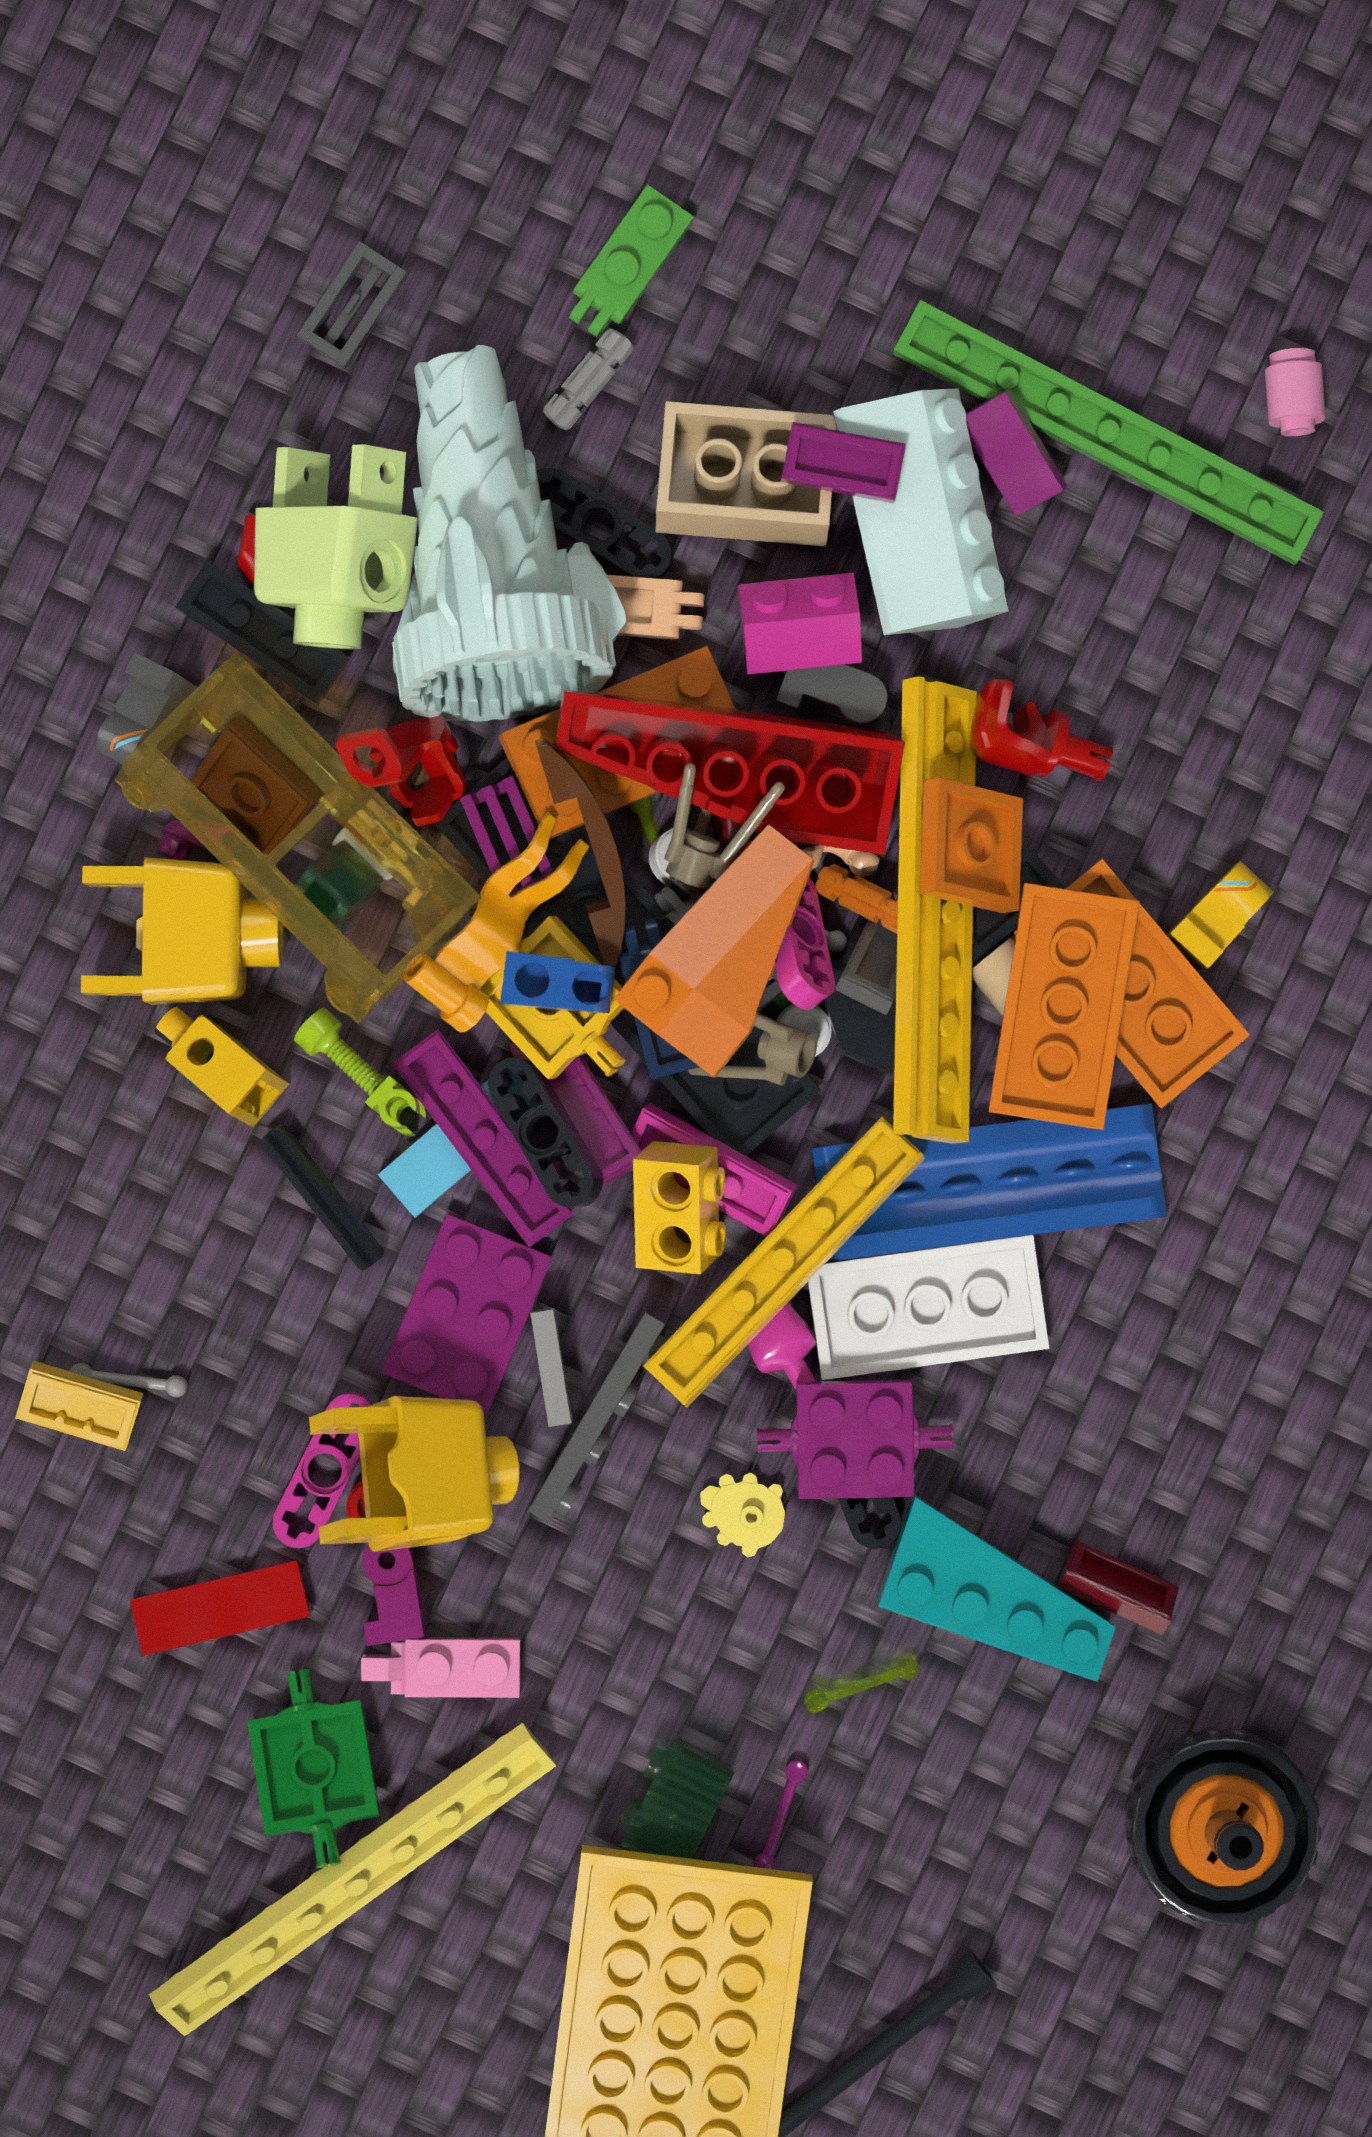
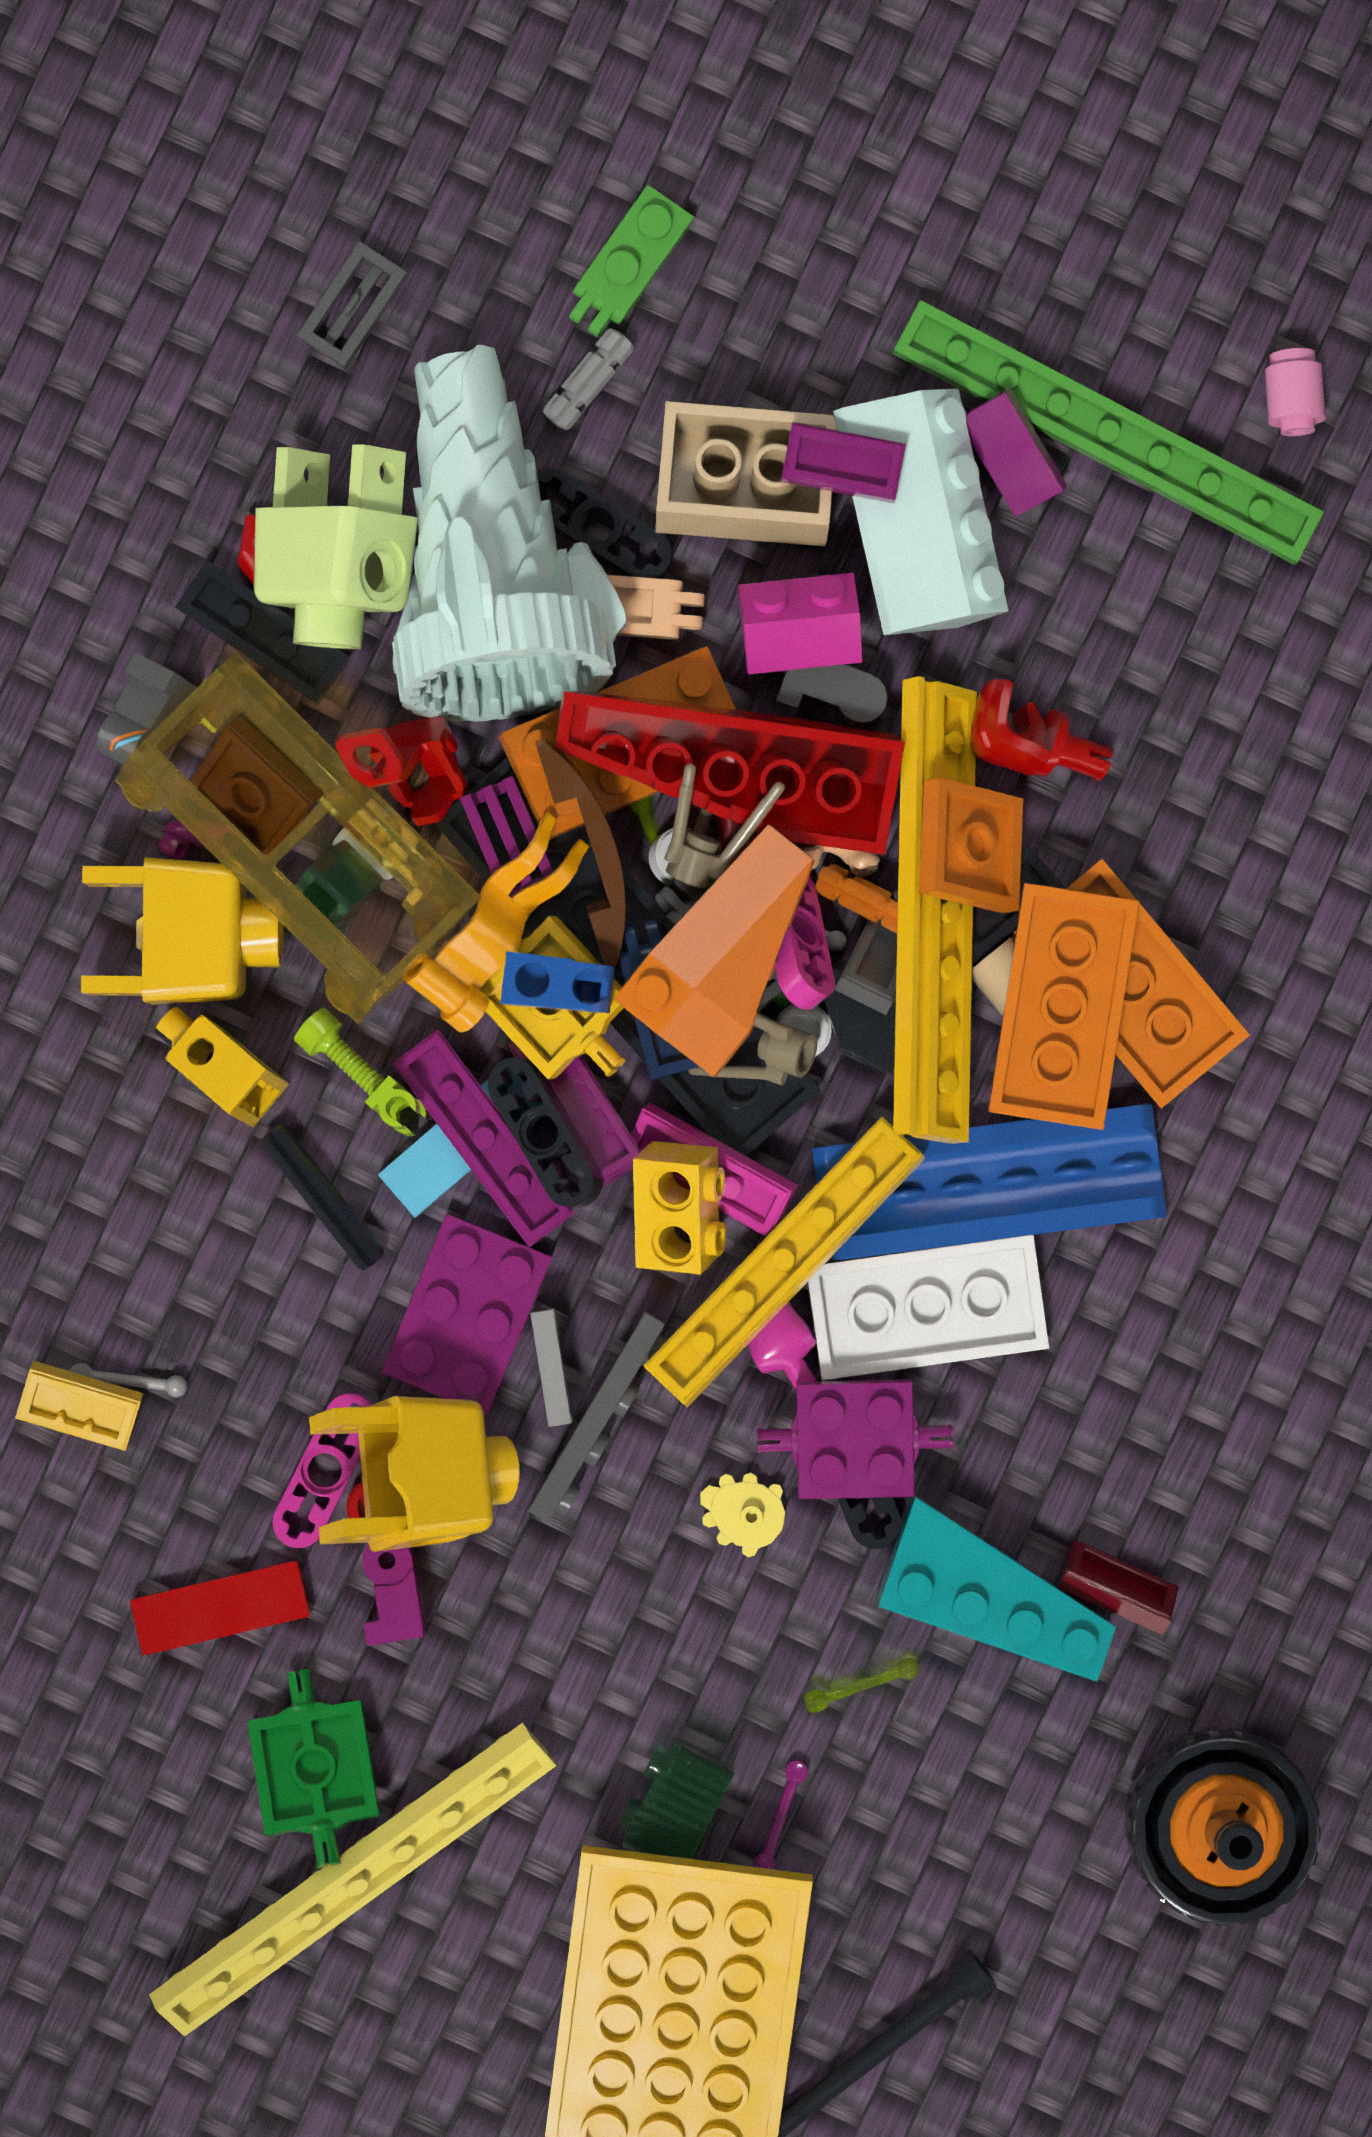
bright pink hinge [361,1637,520,1698] -> none
yellow leg [1166,861,1274,971] -> none

